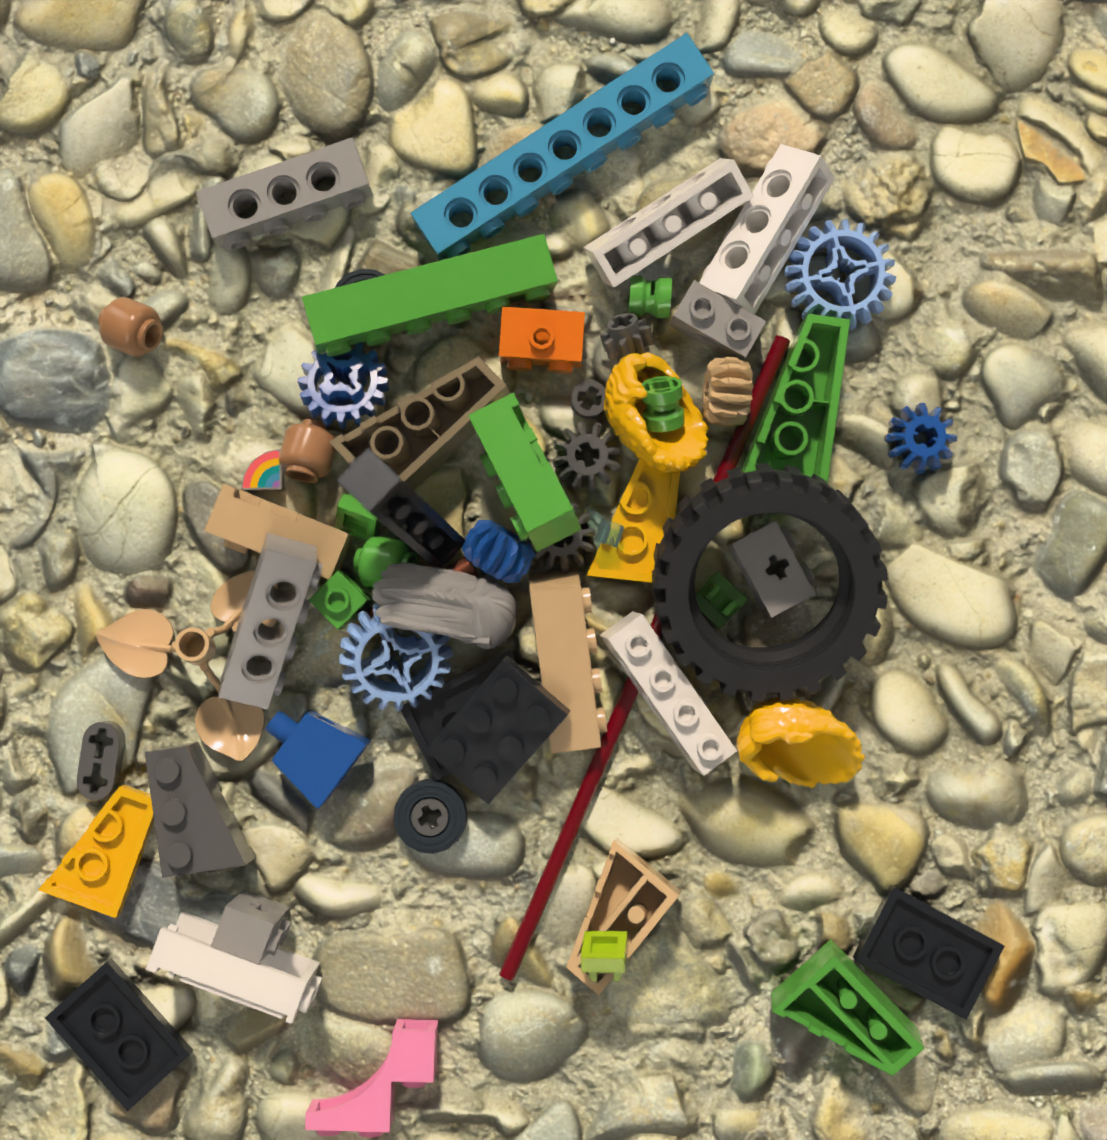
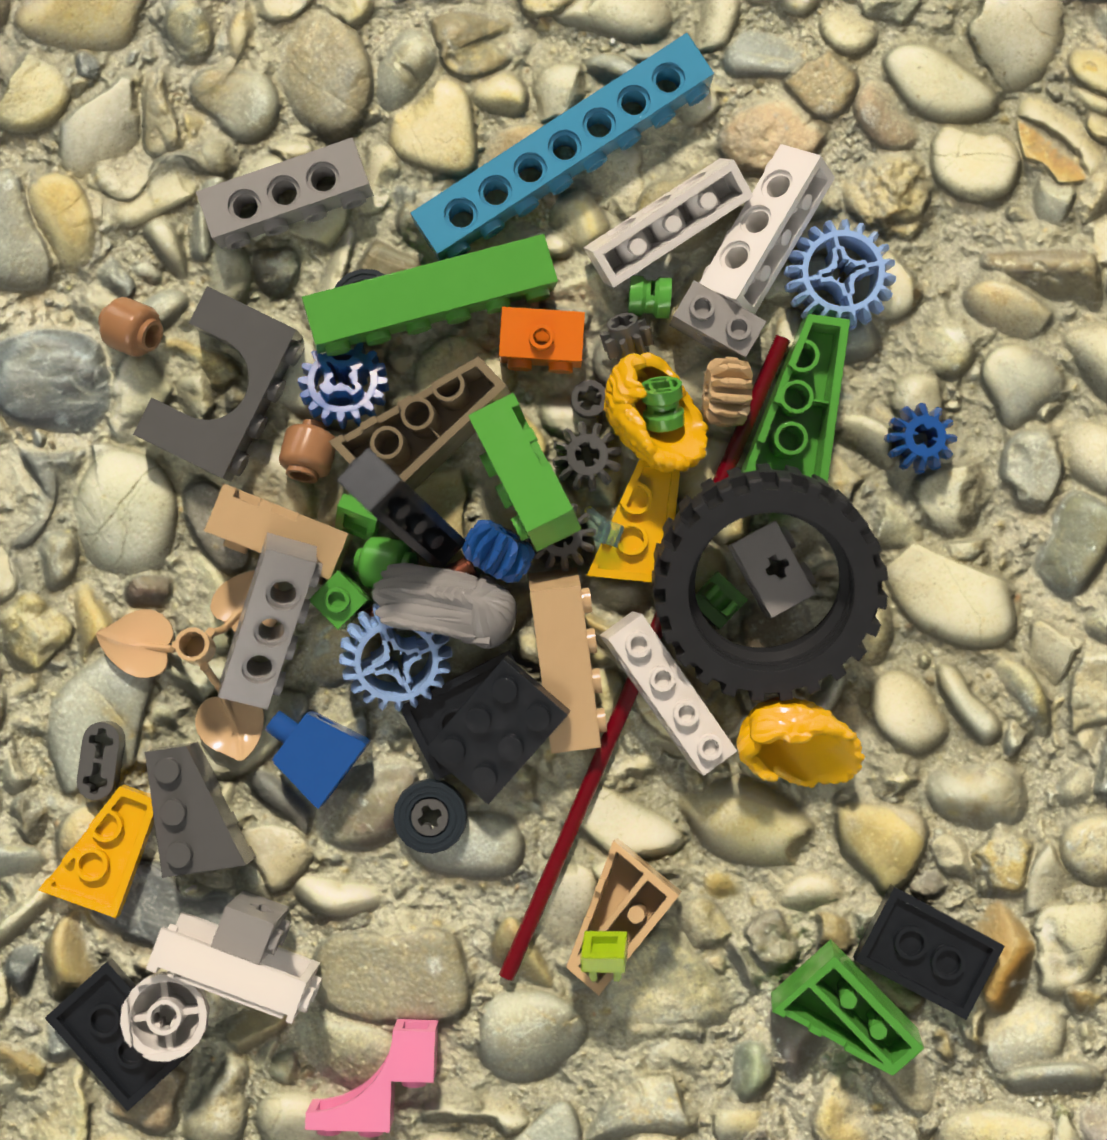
tile [241,449,284,491] -> none
none -> white cylinder [120,971,210,1062]
none -> dark grey arch [133,286,304,482]

